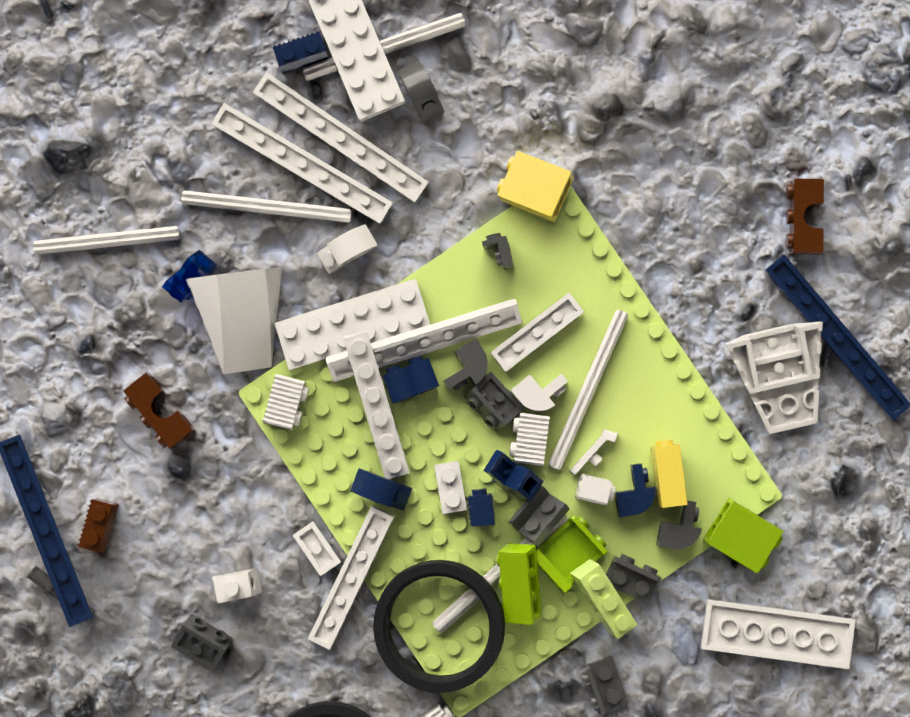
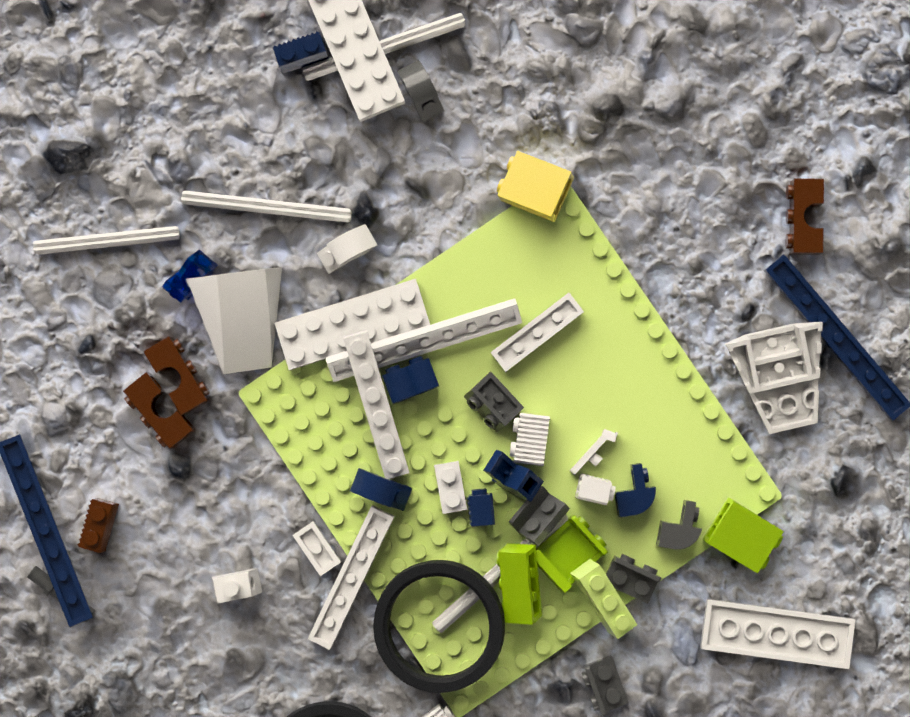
dark grey bracket [171,614,233,672] -> none
white plate [211,103,393,225] -> none
white plate [253,72,429,203] -> none
white brick [263,374,309,430] -> none
dark grey brick [443,338,488,391] -> none
dark grey bracket [482,233,514,270] -> none
white brick [511,374,568,411] -> none
white axle [549,310,628,470] -> none
light yellow brick [650,440,687,508] -> none
none -> reddish brown arch [143,336,210,415]

